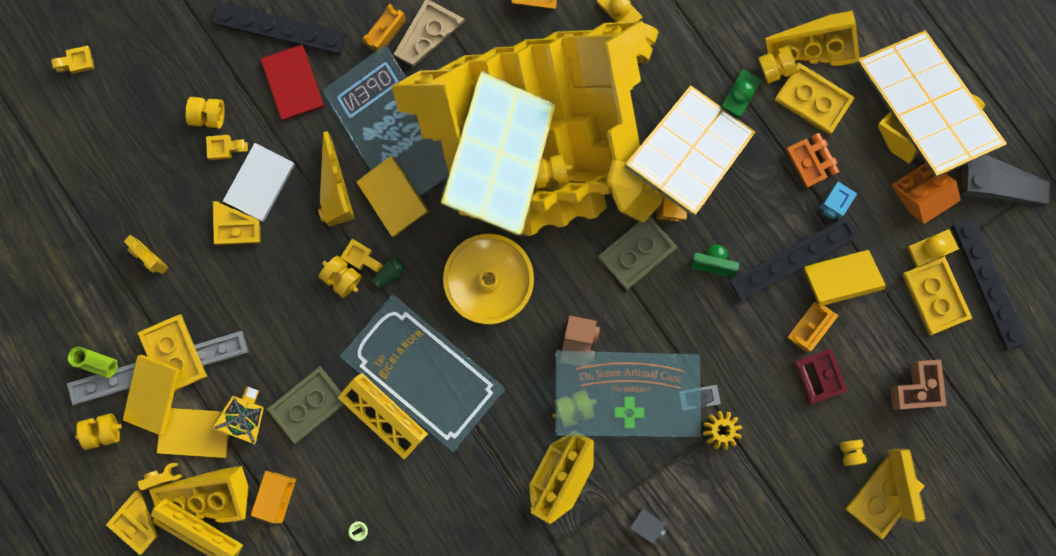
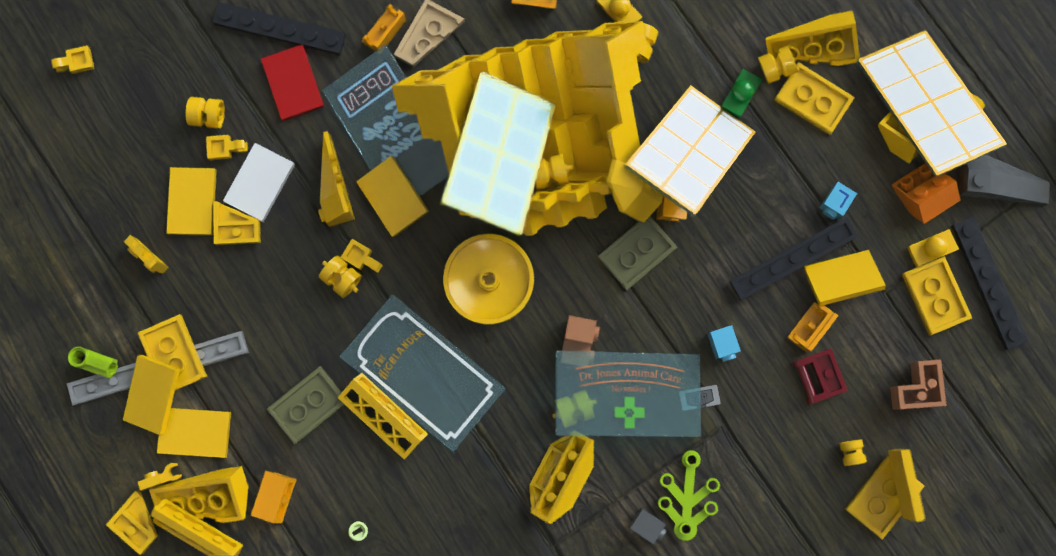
yellow wheel [75,413,122,450] -> none
torso [212,386,263,444] -> none
dark green cone [372,256,406,288] -> none
green tile [690,244,739,278] -> none
yellow gear [703,411,742,450] -> none
orange plate [786,133,840,189] -> none
none -> yellow tile [167,168,216,235]
none -> lime plant [658,450,720,541]
none -> medium azure brick [707,325,741,362]

